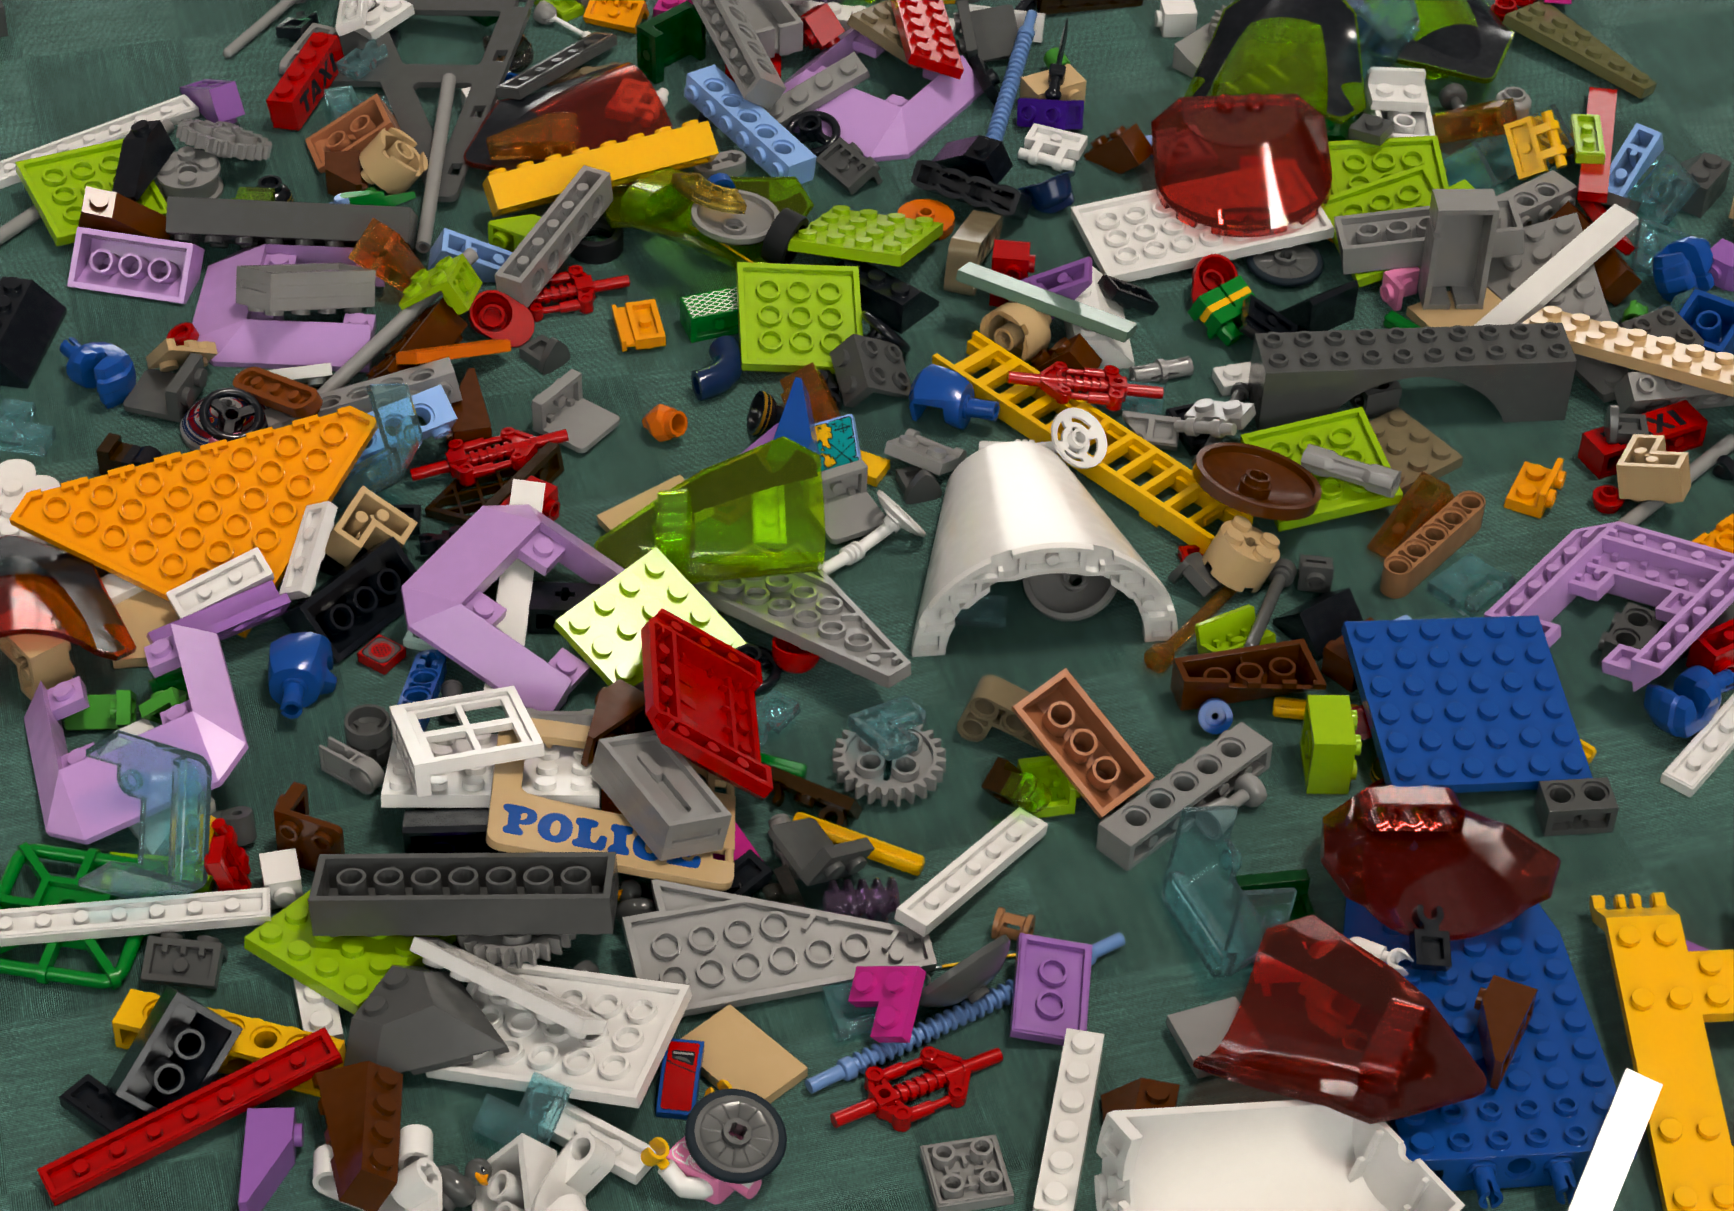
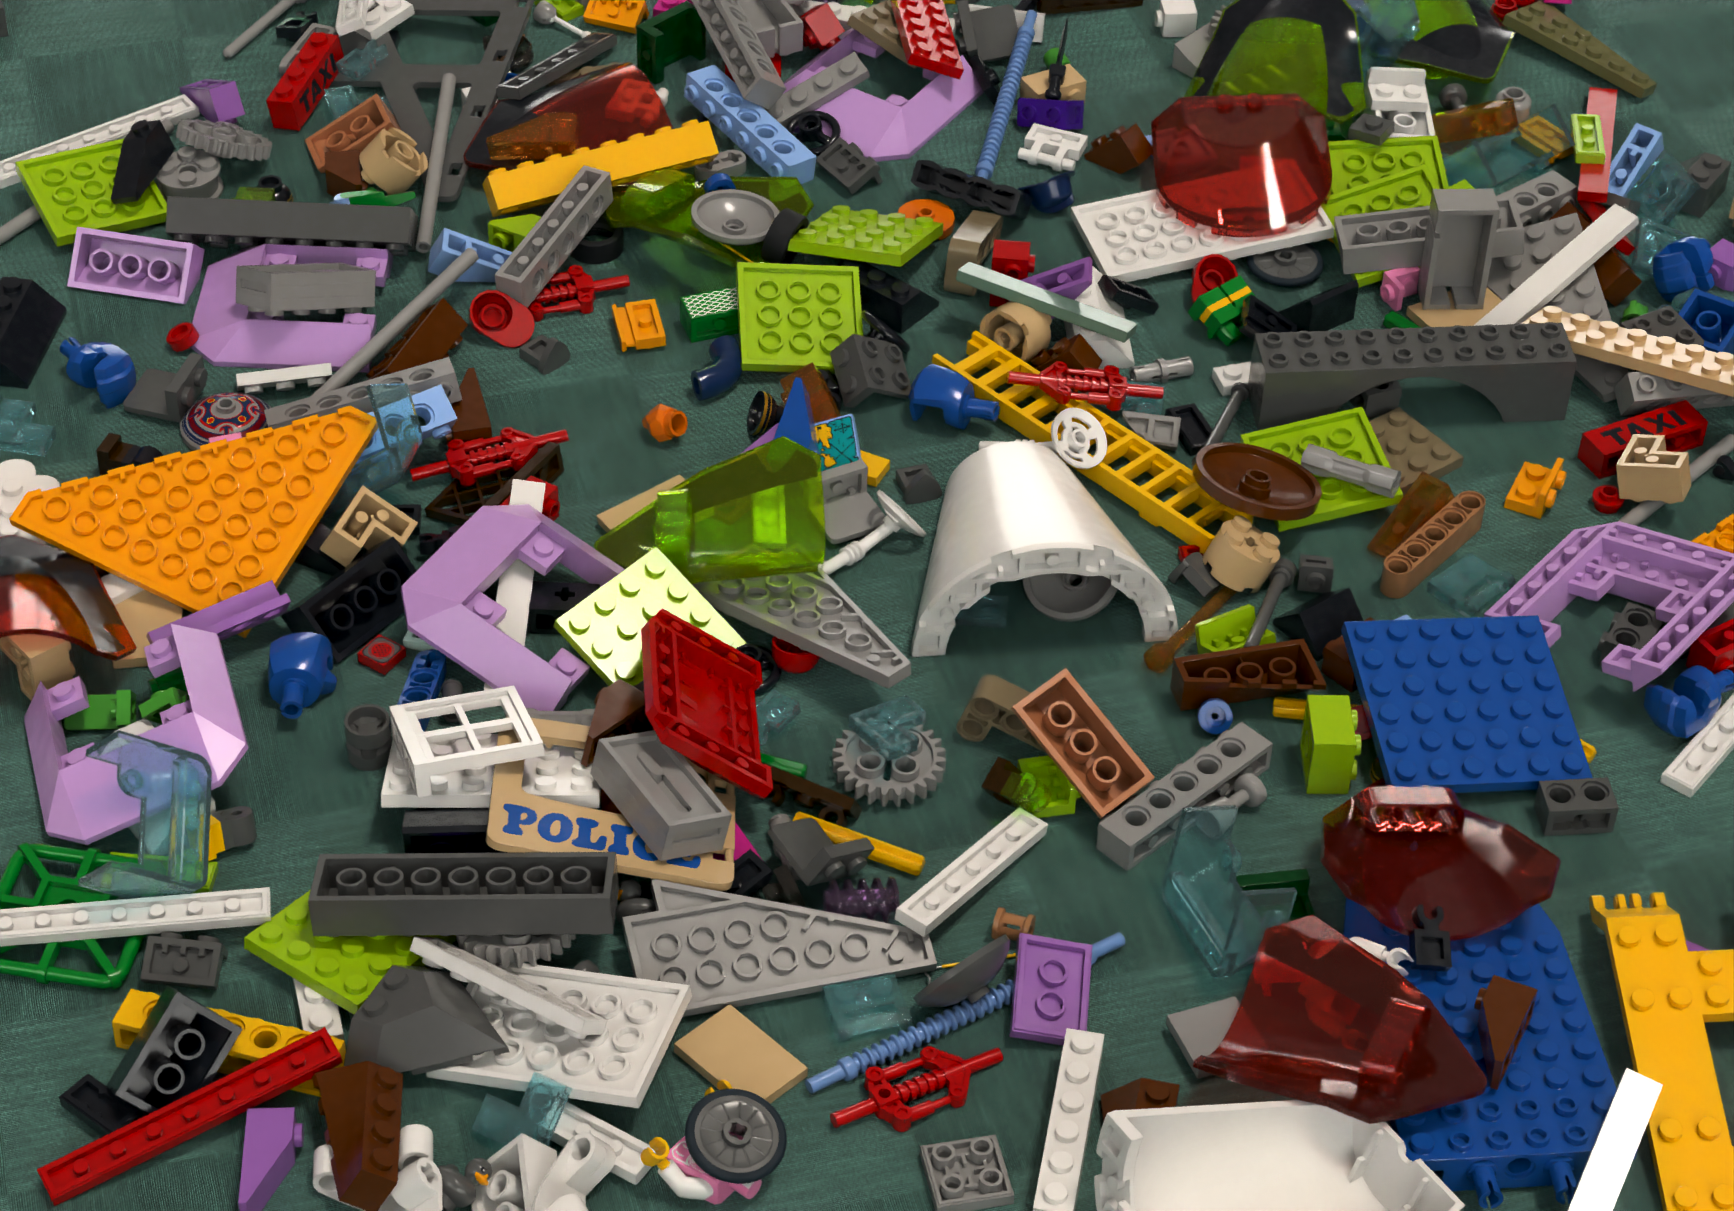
reddish brown slope [78,186,170,240] -> none
tan wing [146,338,218,372] -> none
white plate [166,547,275,619] -> none
black piece [199,388,264,442] -> none
red plate [204,818,252,891] -> none
dark orange plate [233,367,323,418] -> none
white brick [259,848,303,910] -> none
reddish brown bracket [273,782,345,872] -> none
white plate [279,501,338,600] -> none
light grey piece [318,736,385,794] -> none
clear orange slope [348,218,425,292] -> none
orange tile [396,339,511,364] -> none
lime bracket [398,253,483,315] -> none
light grey bracket [531,369,620,453] -> none
slope [656,1038,704,1120] -> none
clear yellow tile [671,173,747,214] -> none
dark pink plate [848,966,926,1043] -> none
light grey plate [884,428,967,476] -> none
black slope [932,135,1013,184] -> none
light grey plate [1174,398,1256,438] -> none
yellow plate [1503,110,1567,181] -> none
dark grey tile [1604,405,1649,444] -> none

